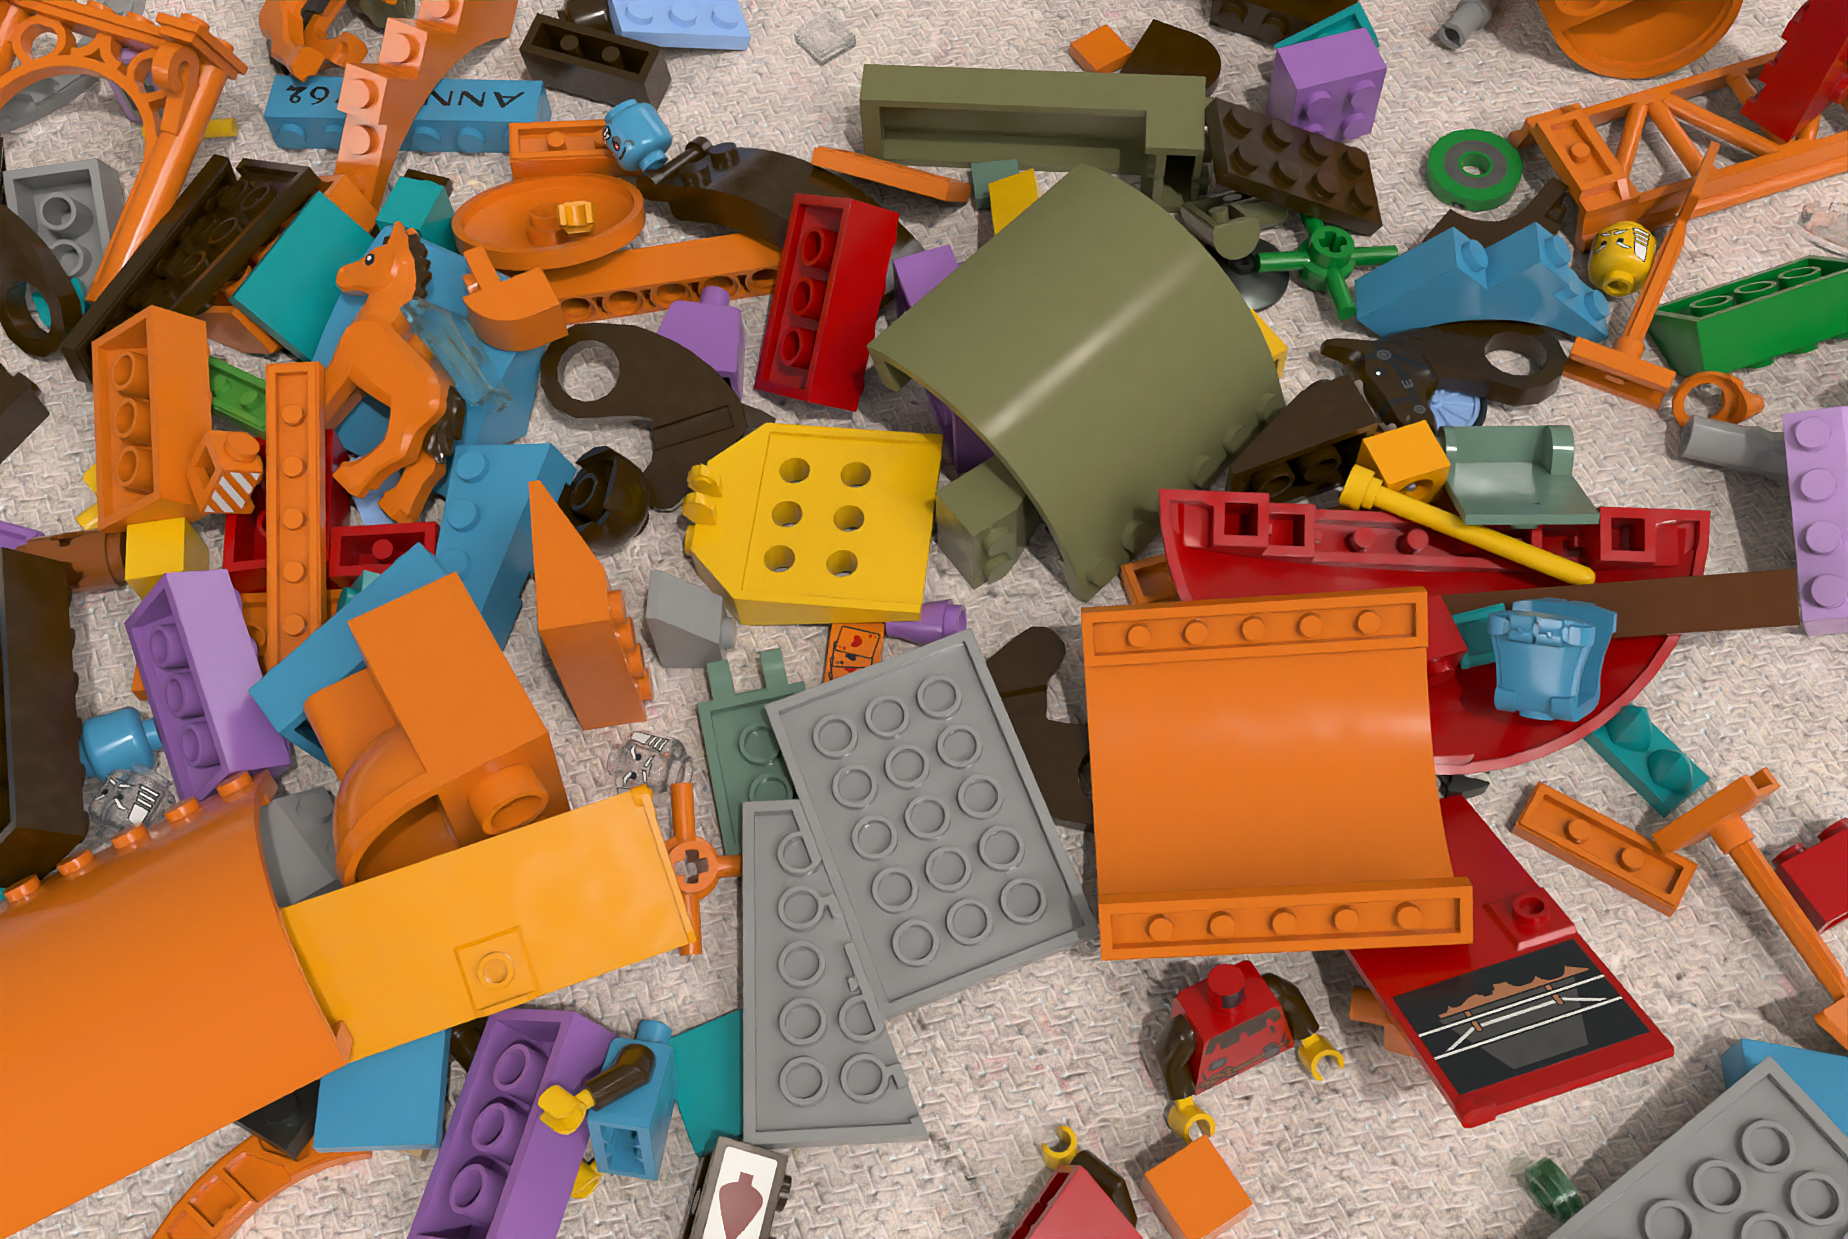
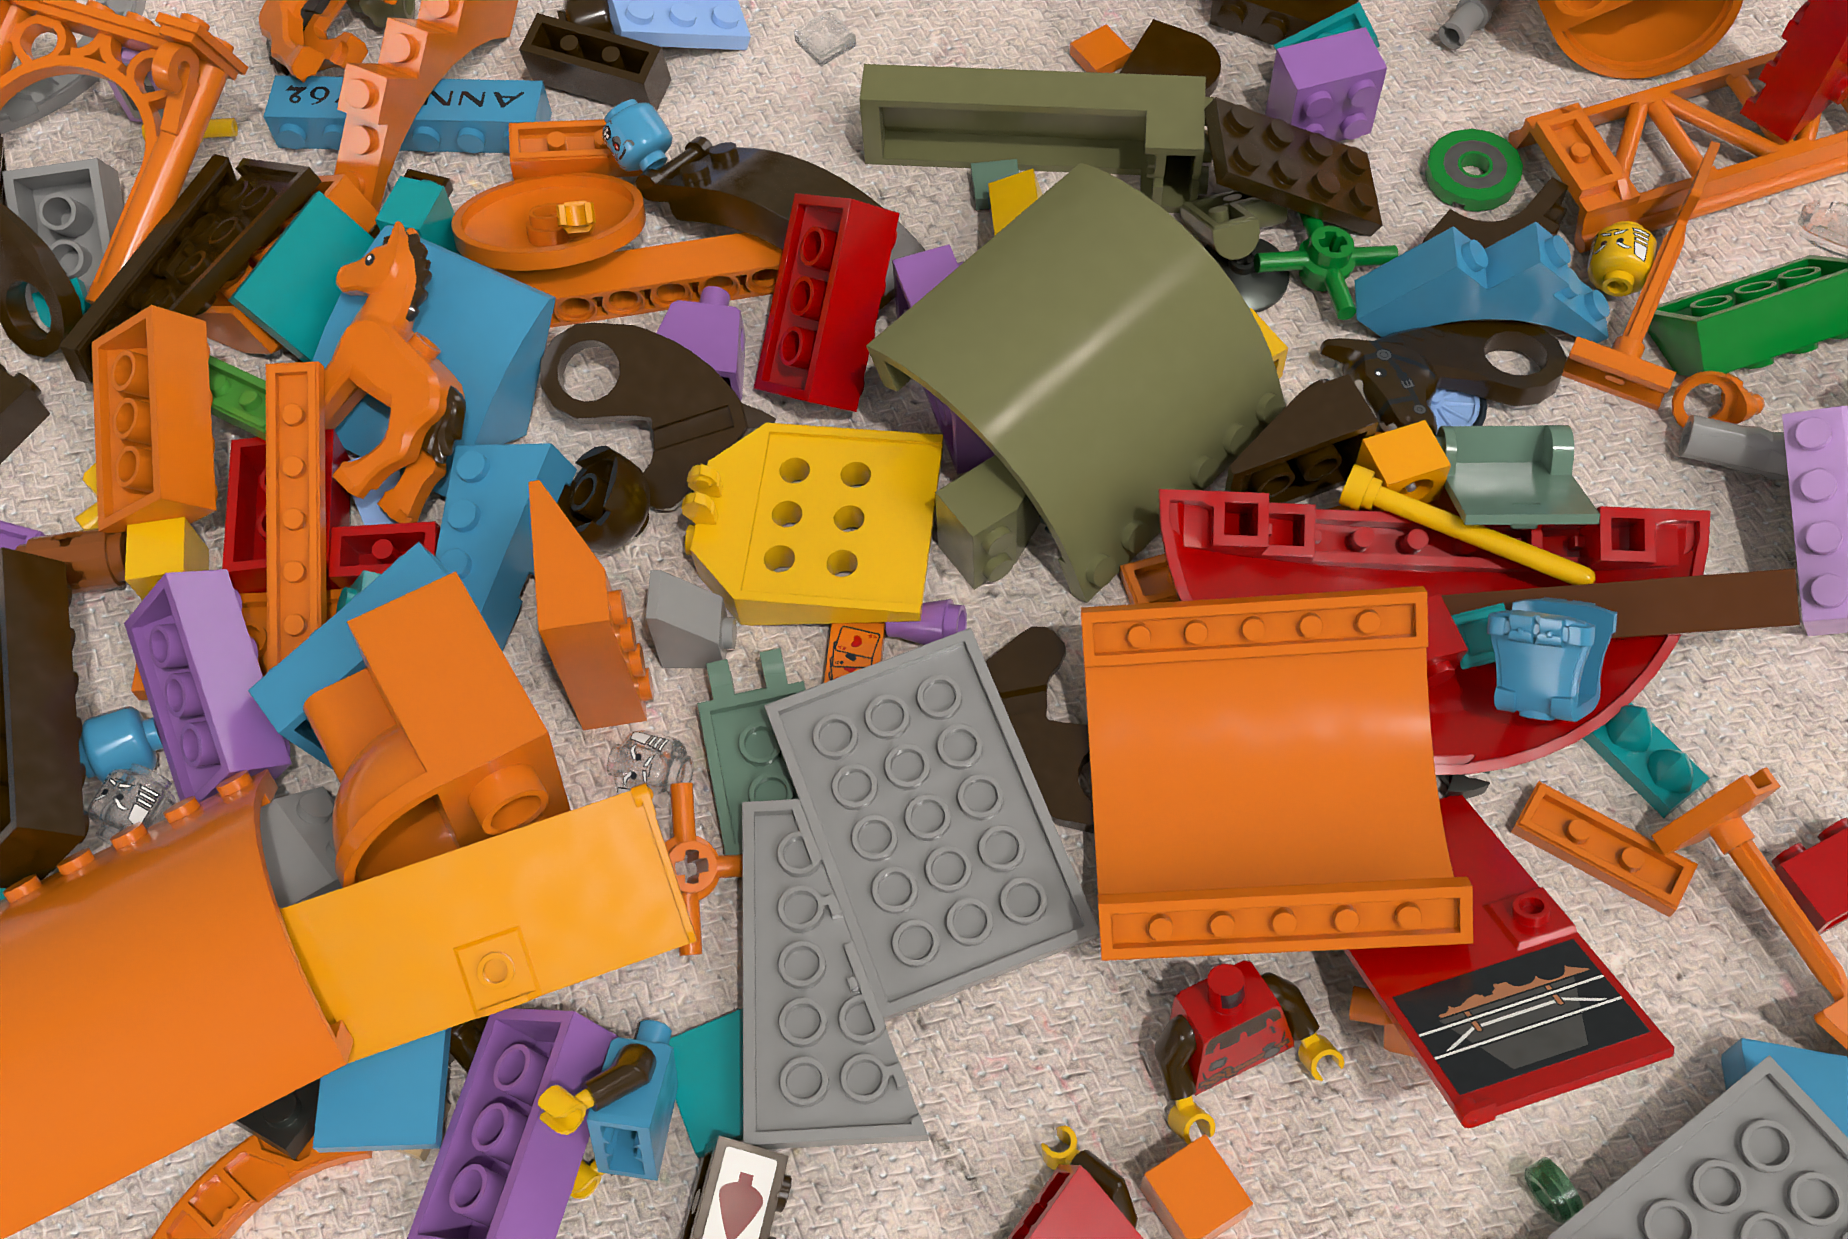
orange brick [185,430,263,514] -> none
clear light blue wing [400,296,514,413] -> none
orange brick [461,245,569,351] -> none
orange tile [811,146,972,203] -> none

